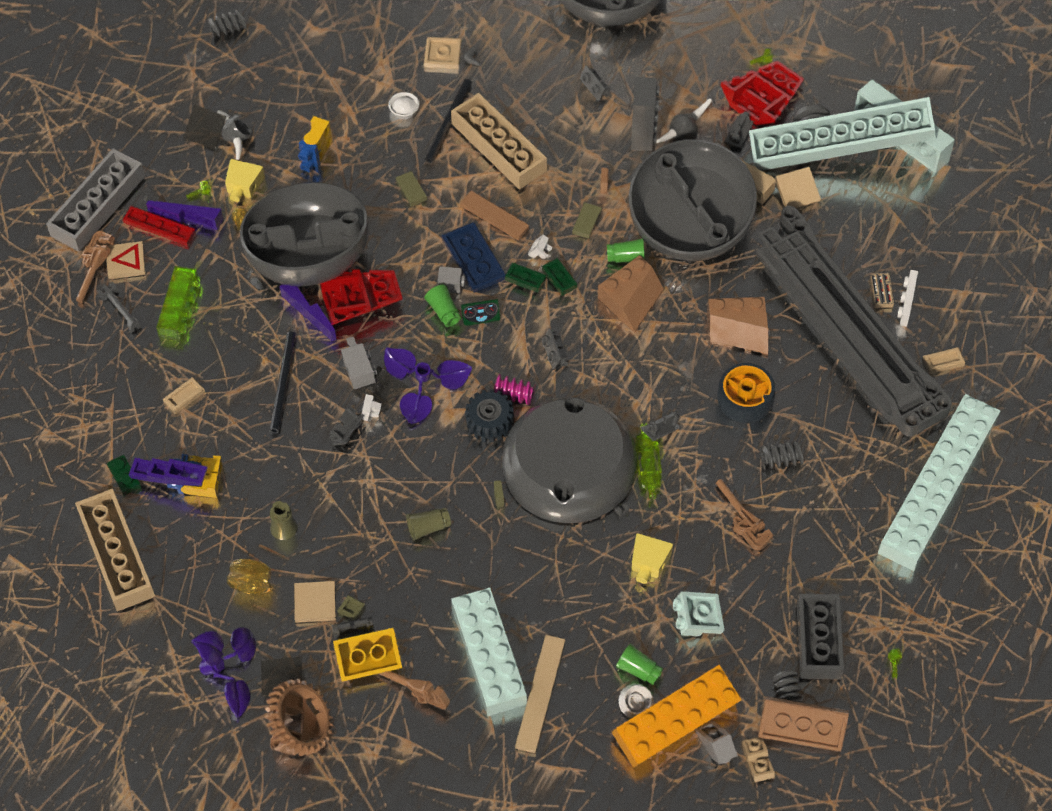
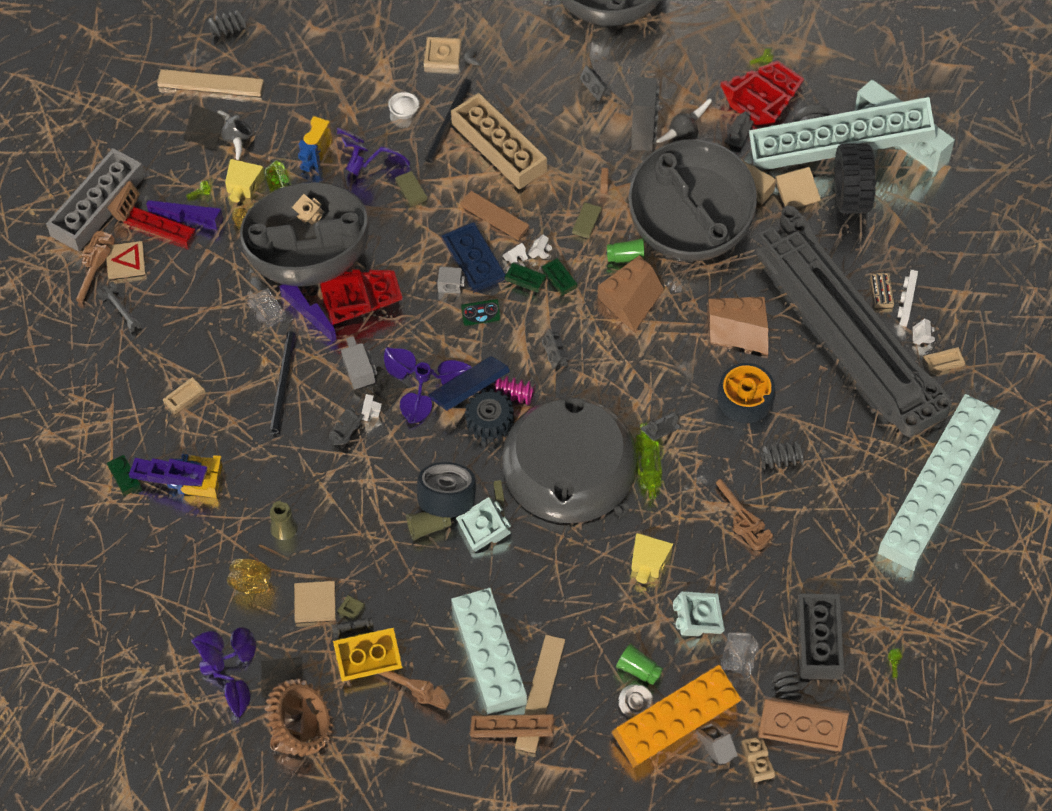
tan brick [75,489,155,612] -> none
clear neon green brick [156,266,201,341] -> none
bright green plant [424,285,461,327] -> none
none -> medium nougat slope [107,181,140,222]
none -> tan tile [157,69,264,97]
none -> clear bracket [247,288,286,328]
none -> clear neon green slope [264,160,291,192]
none -> tan brick [292,194,324,225]
none -> dark purple plant [337,127,410,175]
none -> wheel [417,462,476,518]
none -> dark blue tile [428,356,510,411]
none -> light aqua plate [456,497,512,552]
none -> medium nougat tile [470,714,555,738]
none -> white tile [503,243,528,265]
none -> clear bracket [720,633,759,679]
none -> black tyre [834,143,876,213]
none -> white tile [913,319,935,345]

